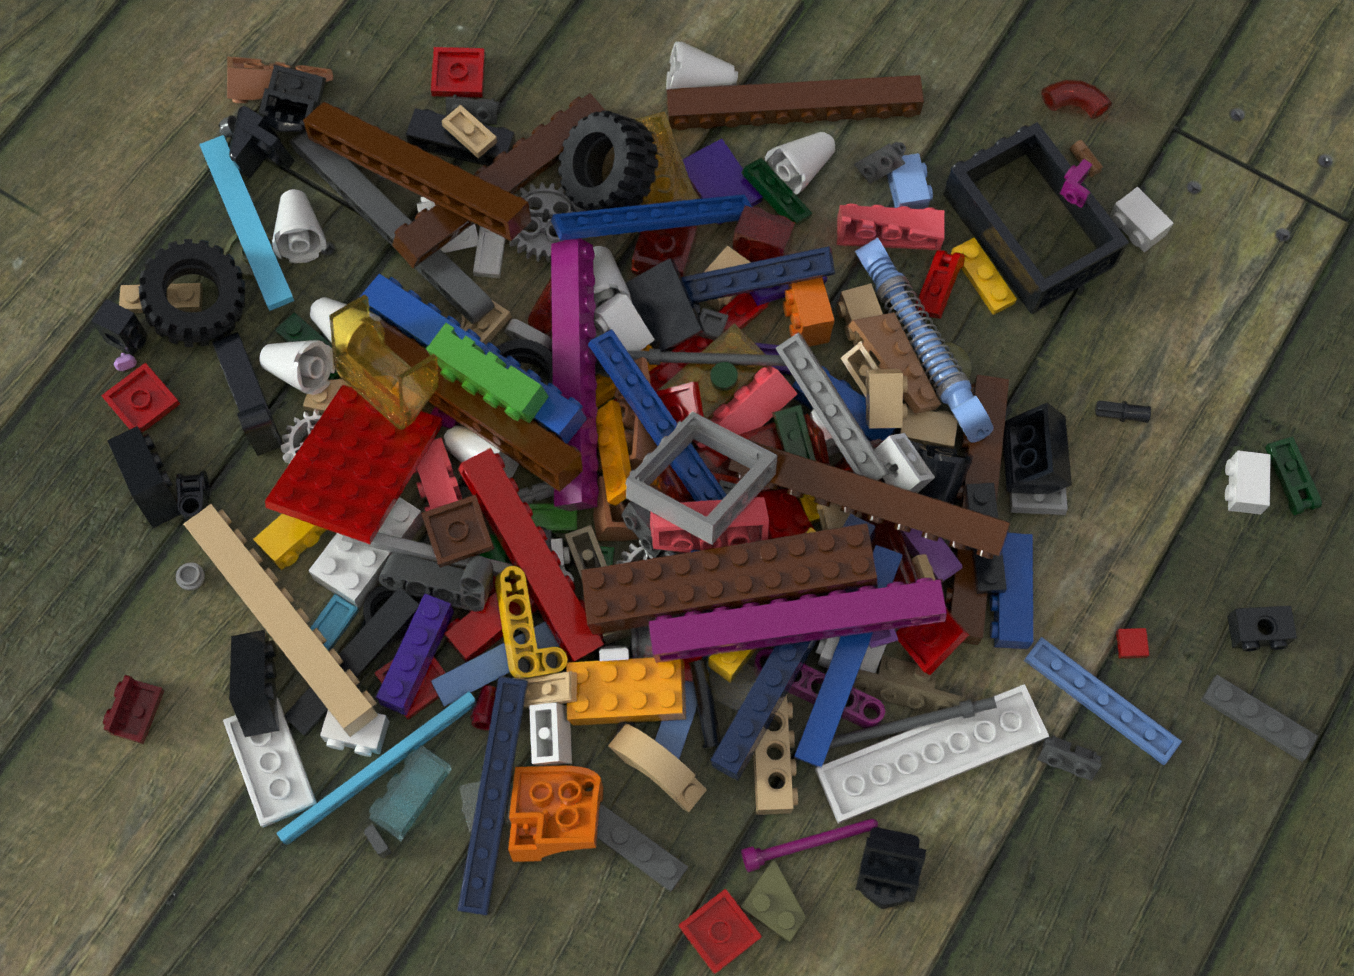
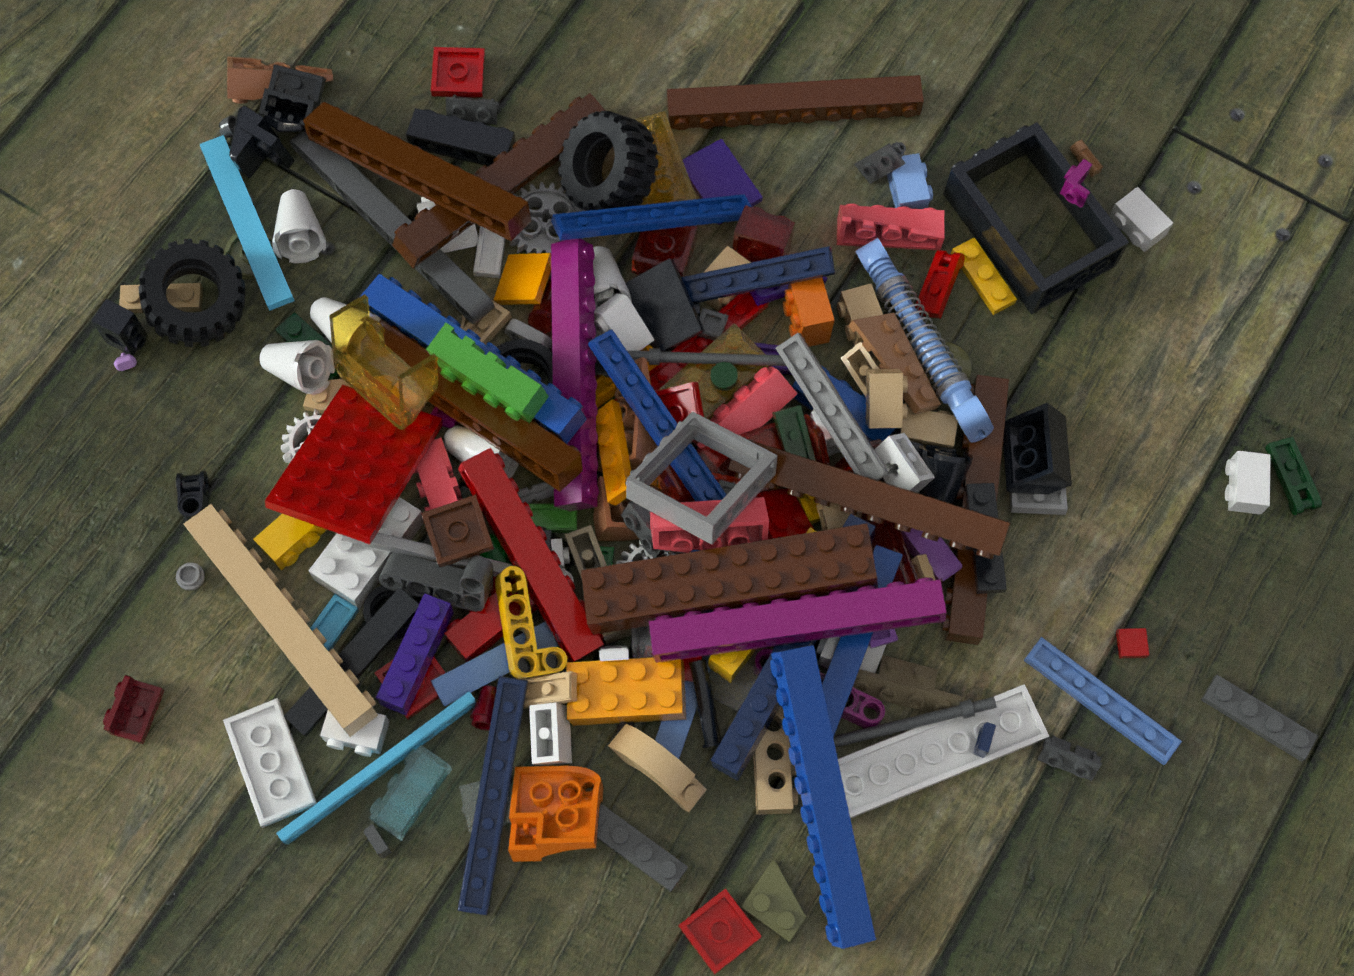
red plate [101,363,180,433] -> none
black wedge [107,426,181,528] -> none
black beam [212,332,283,456] -> none
black wedge [229,630,279,737] -> none
tan plate [442,105,497,158] -> none
white cone [666,41,738,90] -> none
dark green plate [741,157,812,229] -> none
magenta piece [741,819,878,872] -> none
white cone [765,132,835,195] -> none
black piece [855,827,926,909] -> none
red plate [896,609,969,675] -> none
blue brick [990,533,1033,649] -> none
clear red cylinder [1041,80,1112,119] -> none
black axle [1095,401,1151,423] -> none
black brick [1227,606,1297,652] -> none
none -> light orange tile [493,253,551,305]
none -> blue brick [770,645,876,949]
none -> dark blue tile [973,722,996,758]

